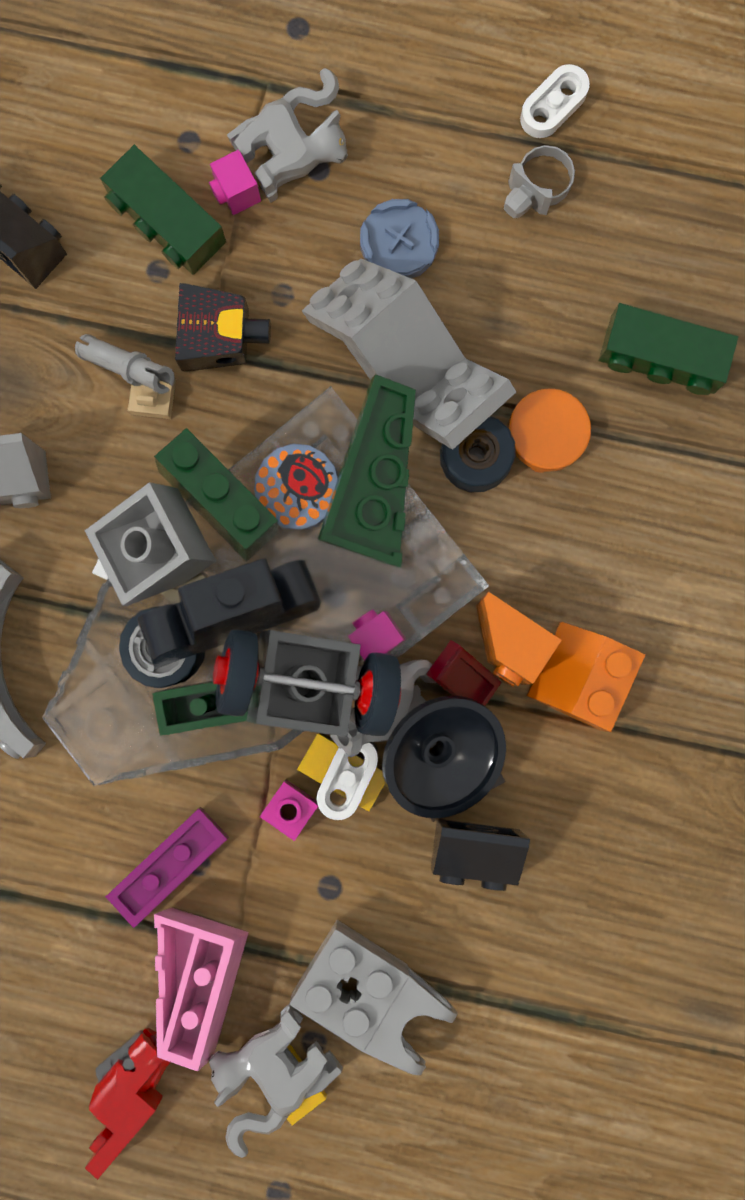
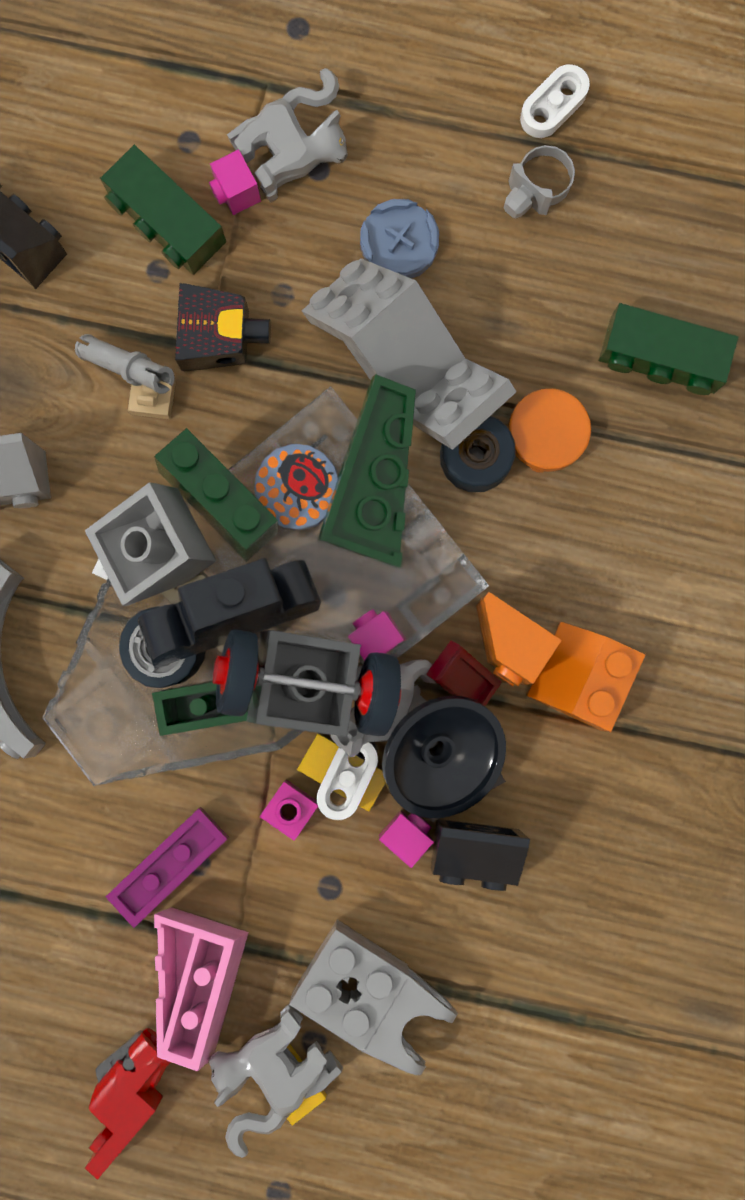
none -> dark pink plate [379,810,434,868]

